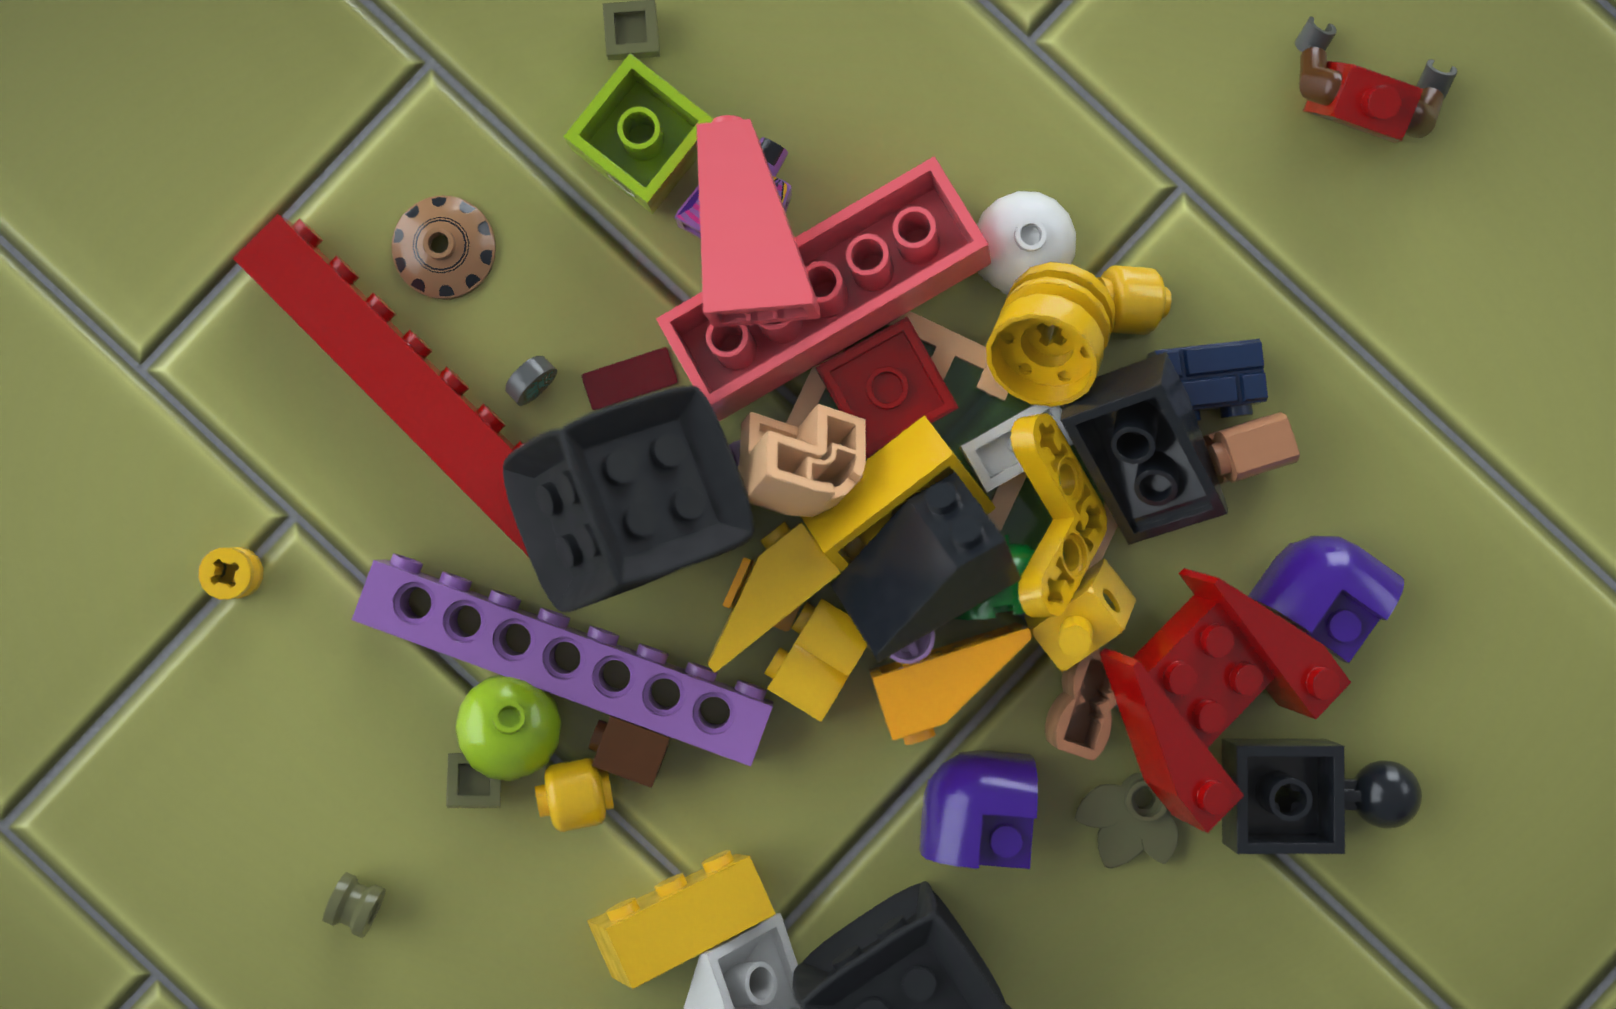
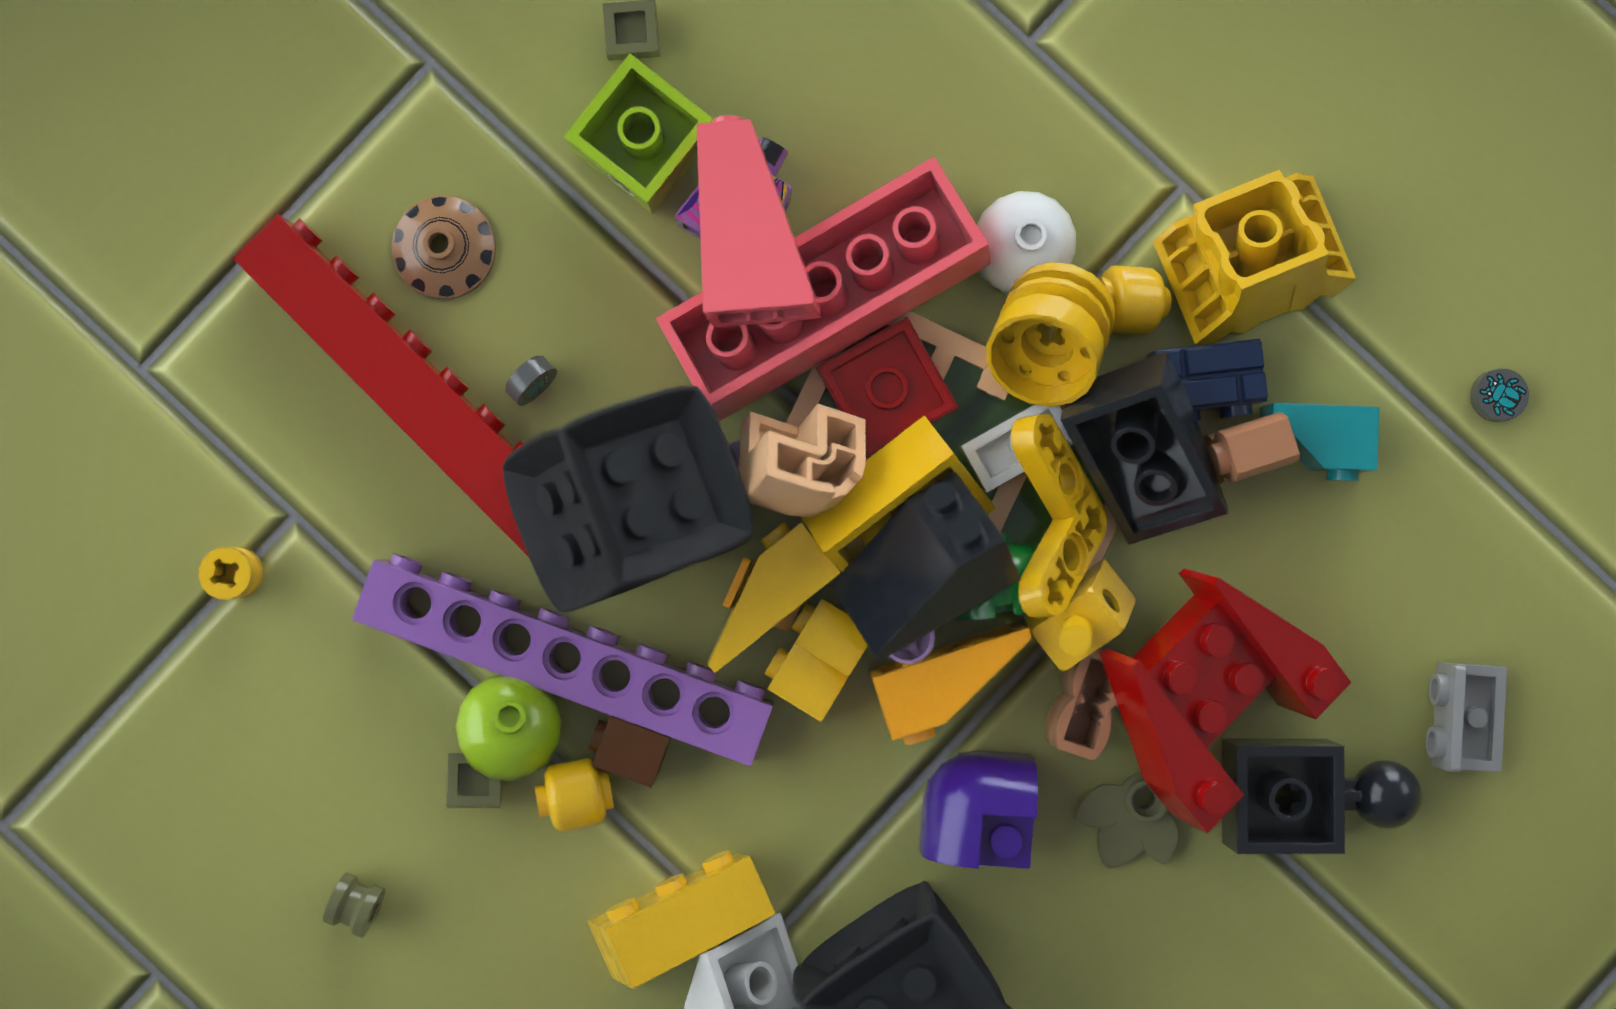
dark red sticker [581,347,678,410] -> none
dark purple brick [1248,536,1404,663] -> none
torso [1294,16,1457,143] -> none
none -> yellow slope [1153,170,1356,345]
none -> teal slope [1260,403,1379,482]
none -> light grey bracket [1426,662,1507,772]
none -> tile [1470,369,1529,422]

